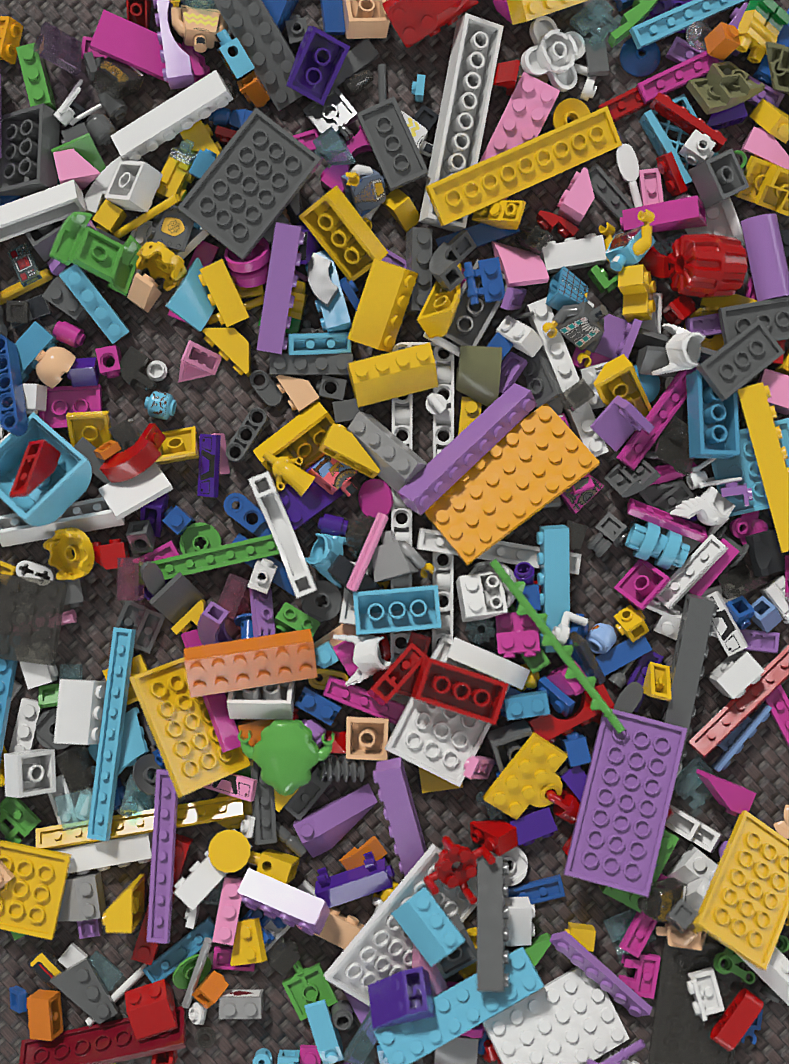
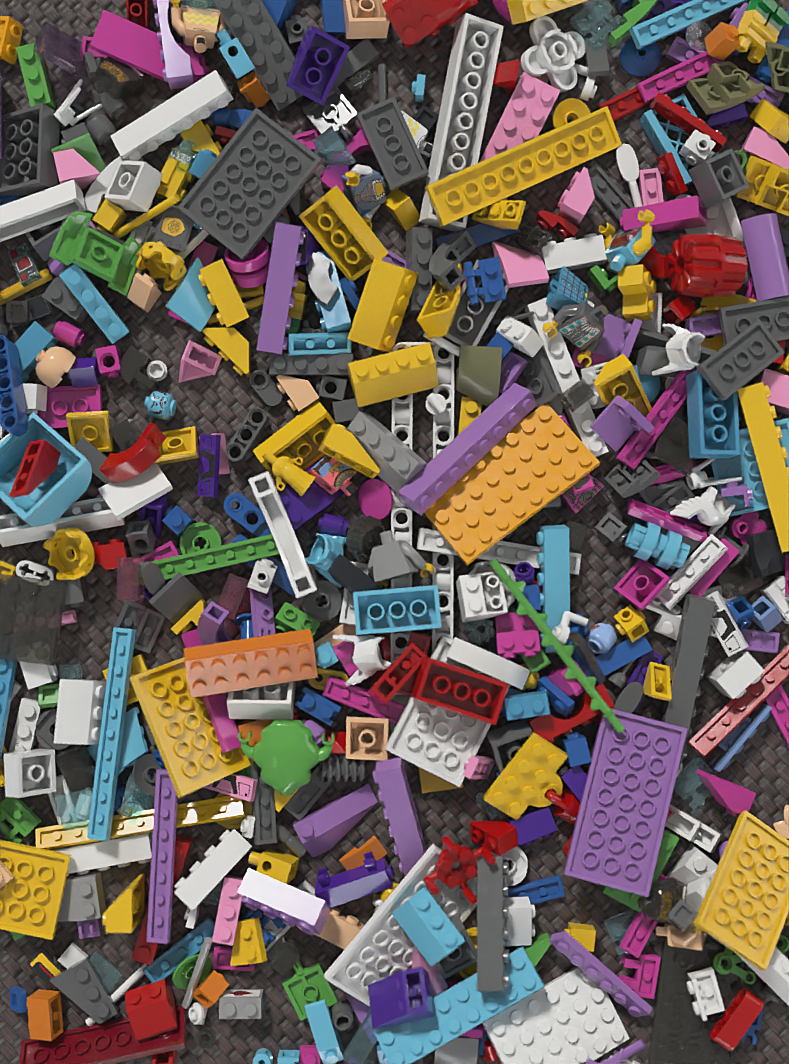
orange tile [93,440,121,460] -> none
yellow tile [208,830,250,873] -> none
bright pink axle [346,513,388,592] -> none
medium lavender tile [501,287,527,310] -> none
dark grey wheel [586,532,612,558] -> none

